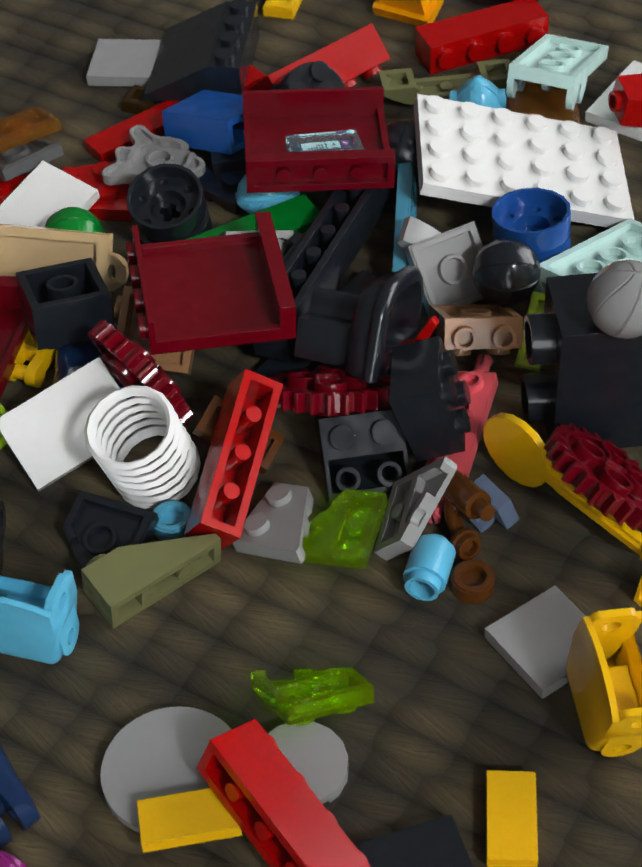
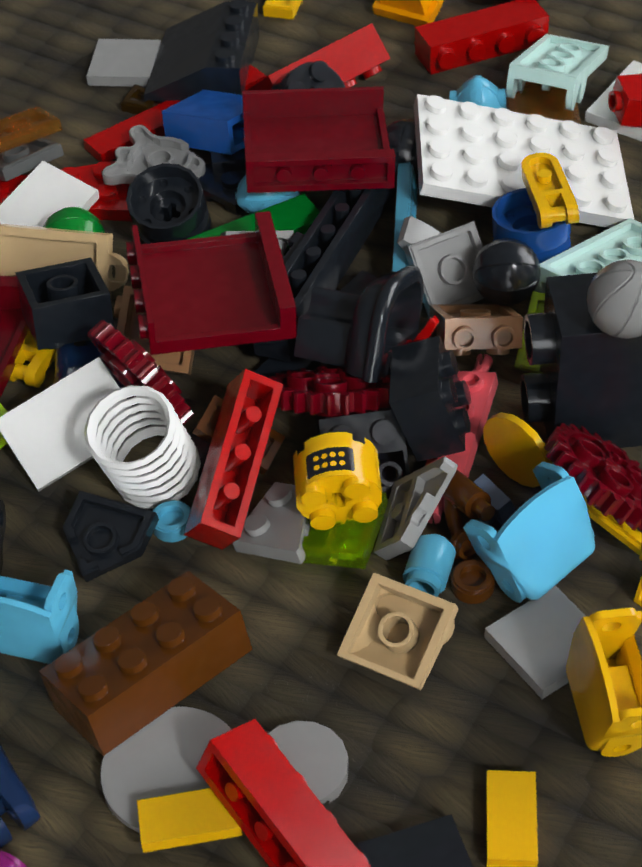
olive slope [81,533,221,629] -> none
clear neon green wing [251,668,374,726] -> none
clear light blue tile [285,129,365,152] -> none
olive slope [379,59,511,105] -> none
none -> reddish brown brick [39,571,253,756]
none -> yellow brick [293,432,382,530]
none -> tan slope [337,572,459,691]
none -> medium azure piece [463,461,596,603]
none -> yellow plate [521,153,579,229]

